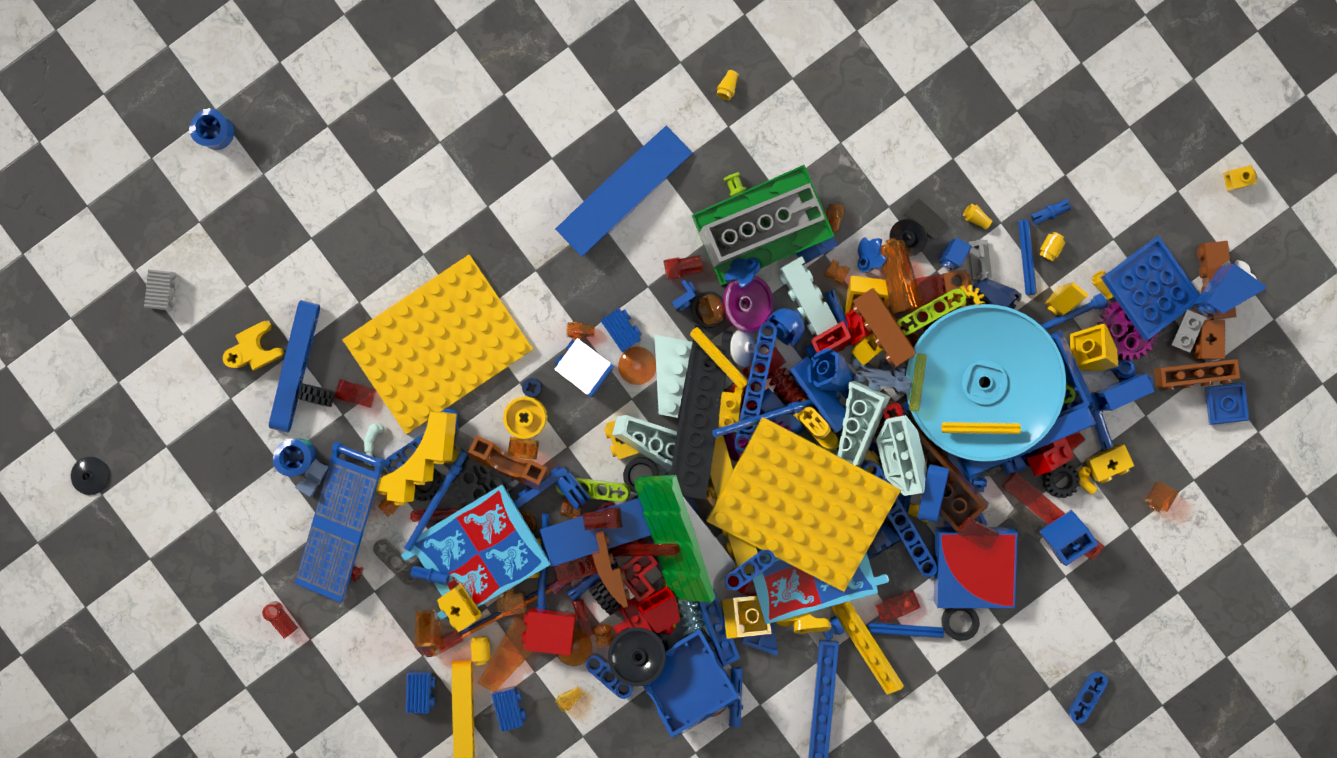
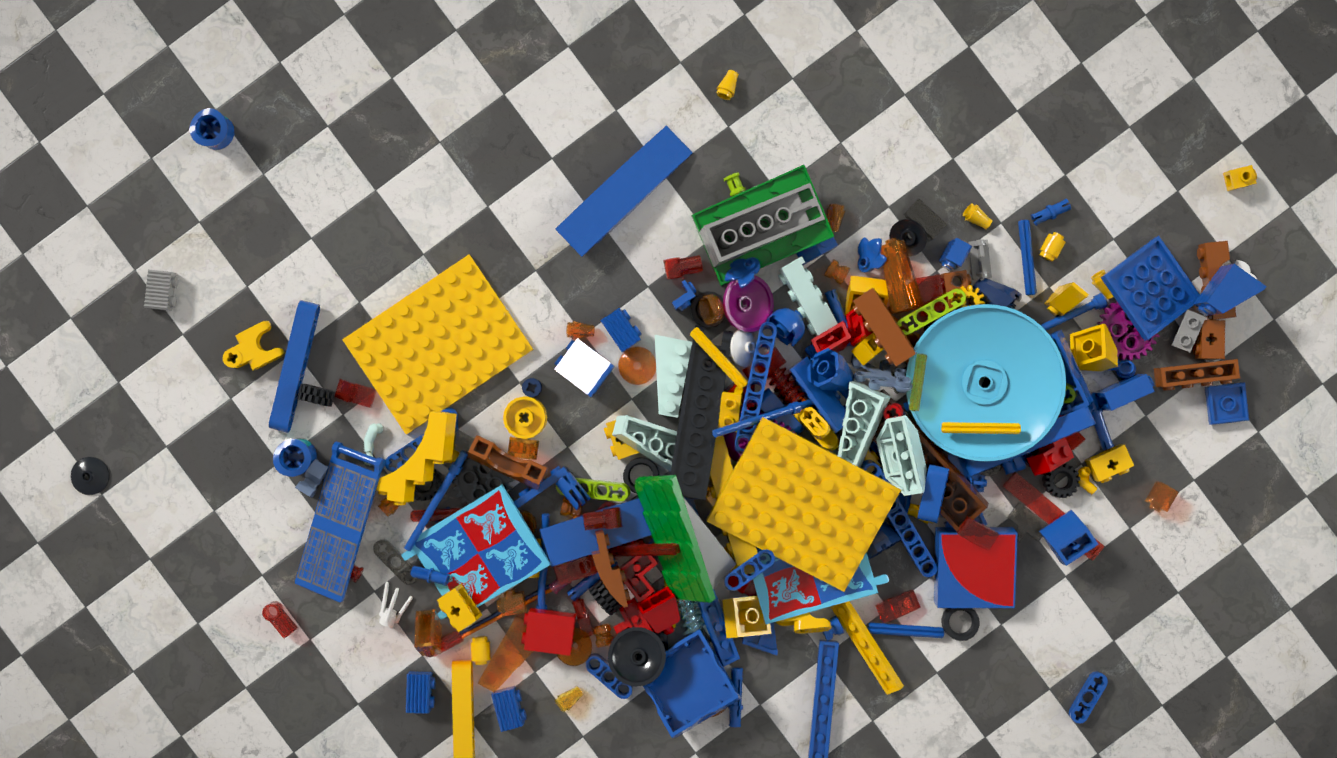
none -> white plant [379,582,413,627]

